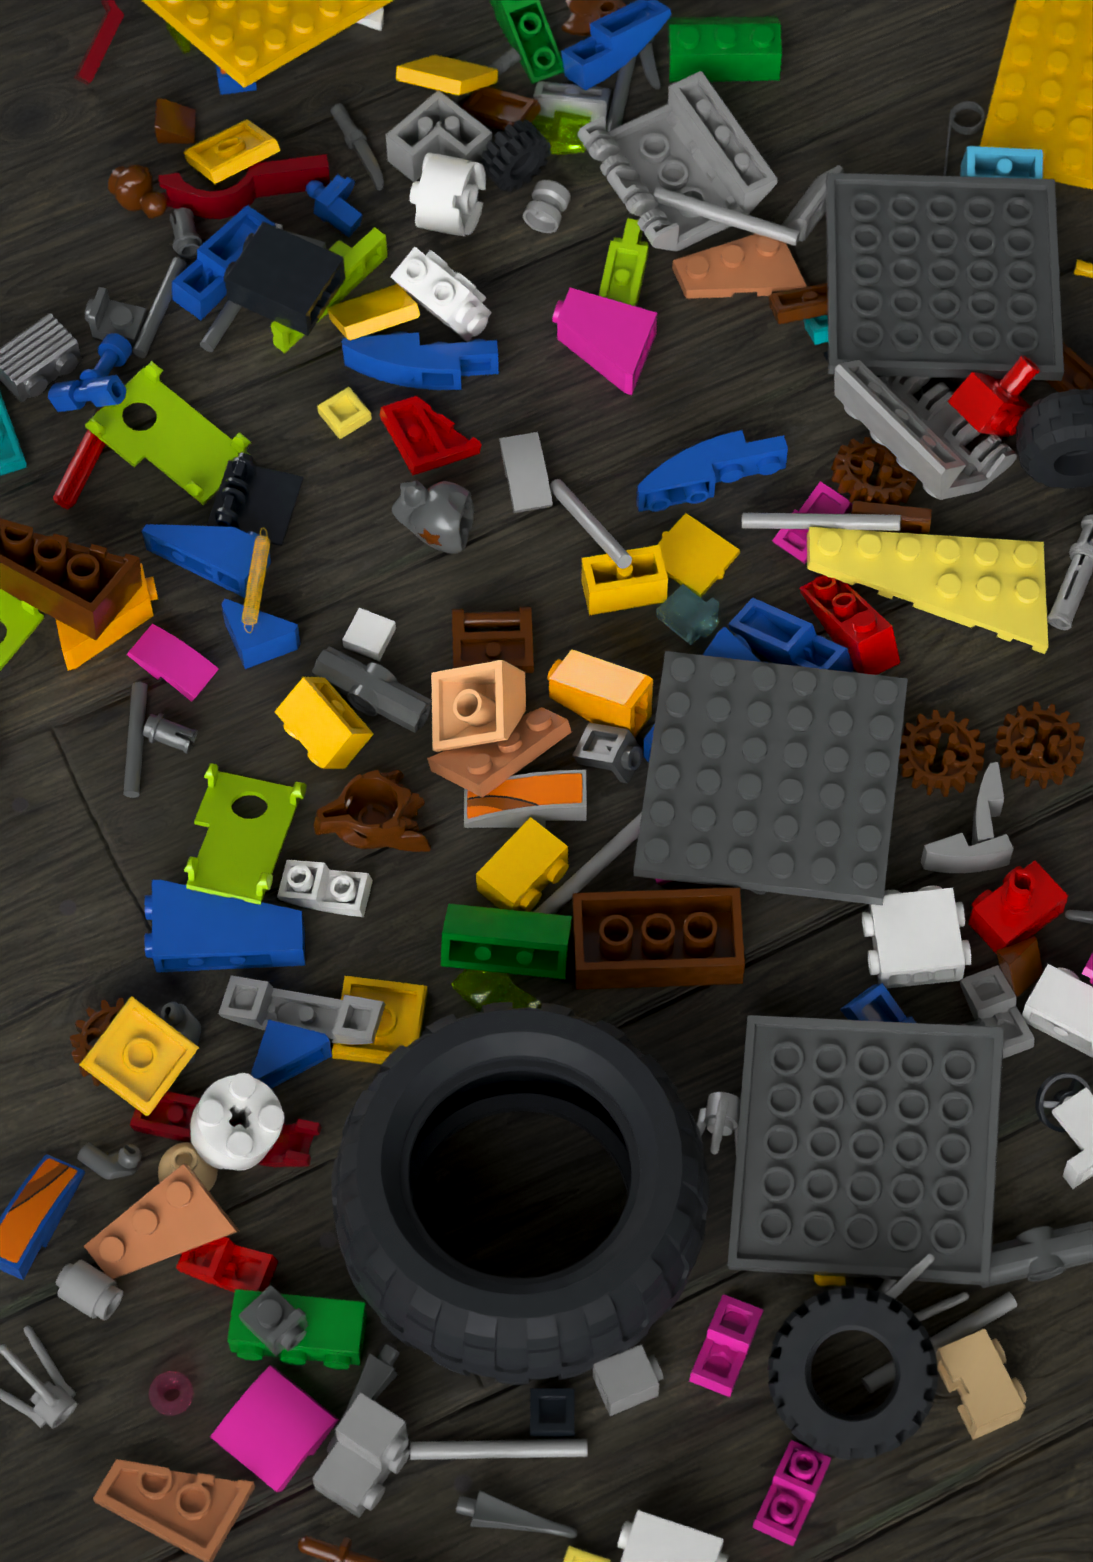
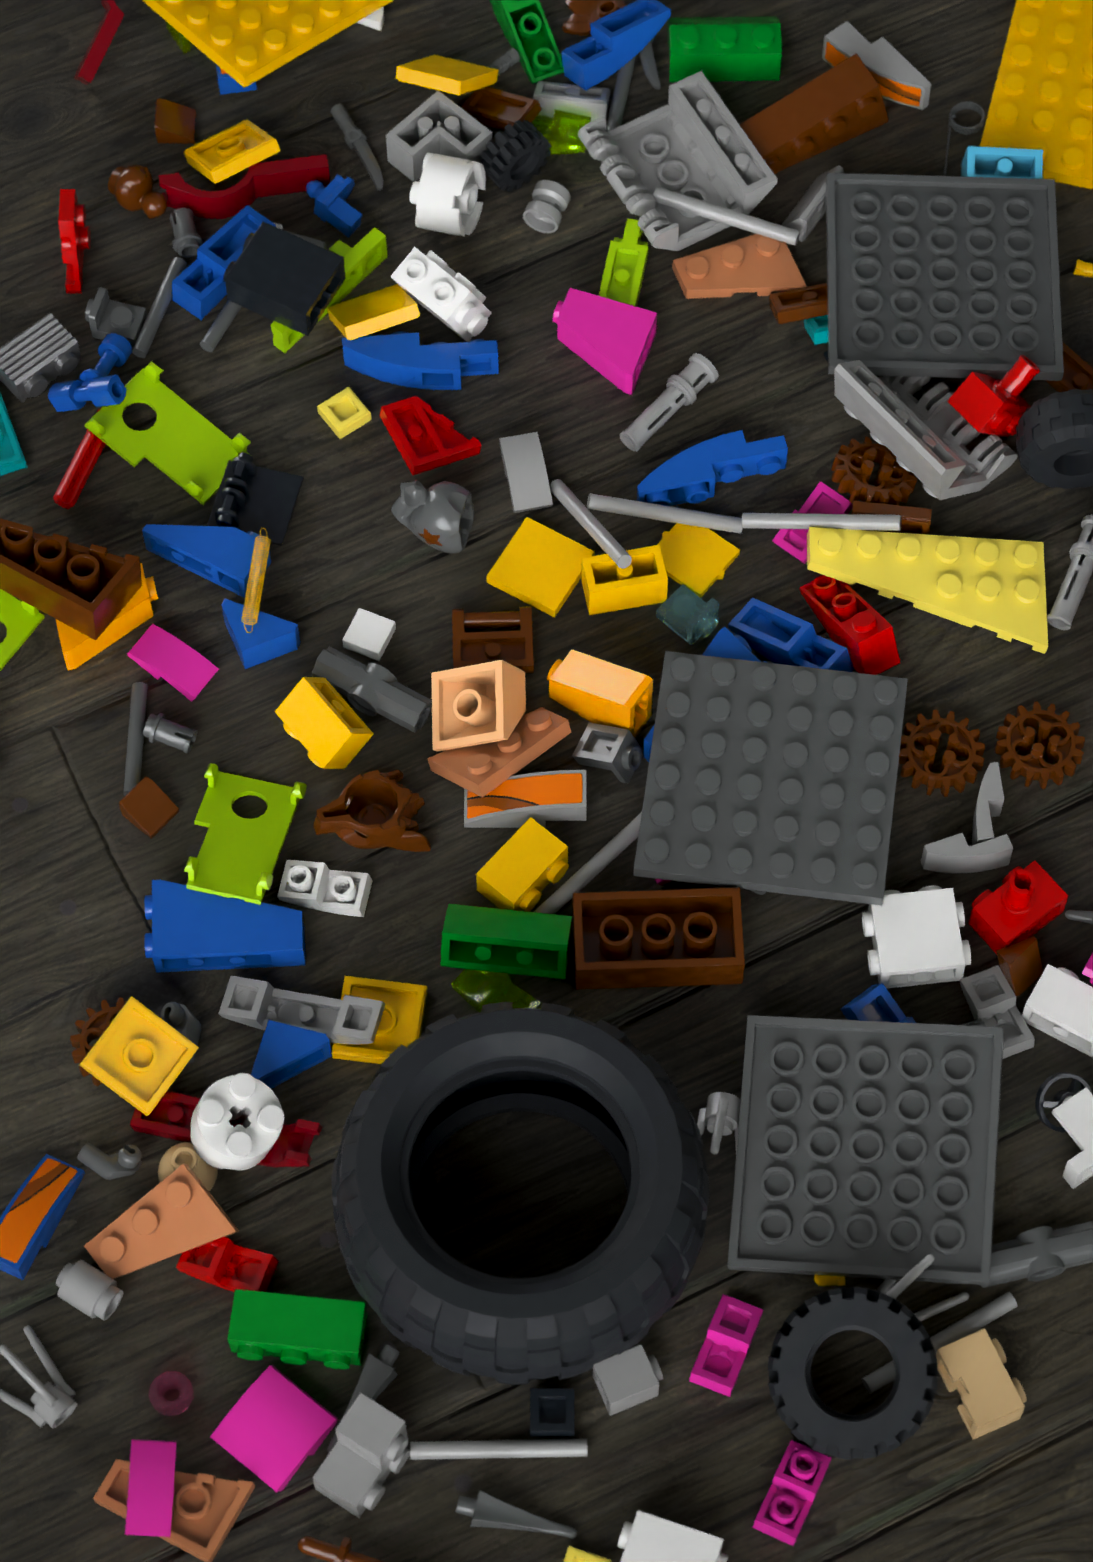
dark grey bracket [239,1285,308,1356] -> none
none -> red wing [58,189,91,294]
none -> reddish brown slope [119,776,179,839]
none -> dark pink slope [125,1439,176,1537]
none -> yellow tile [486,517,595,618]
none -> light grey bar [587,493,743,534]
none -> light grey pin [619,353,719,452]
none -> reddish brown wedge [740,53,889,174]
none -> light grey slope [822,21,931,110]

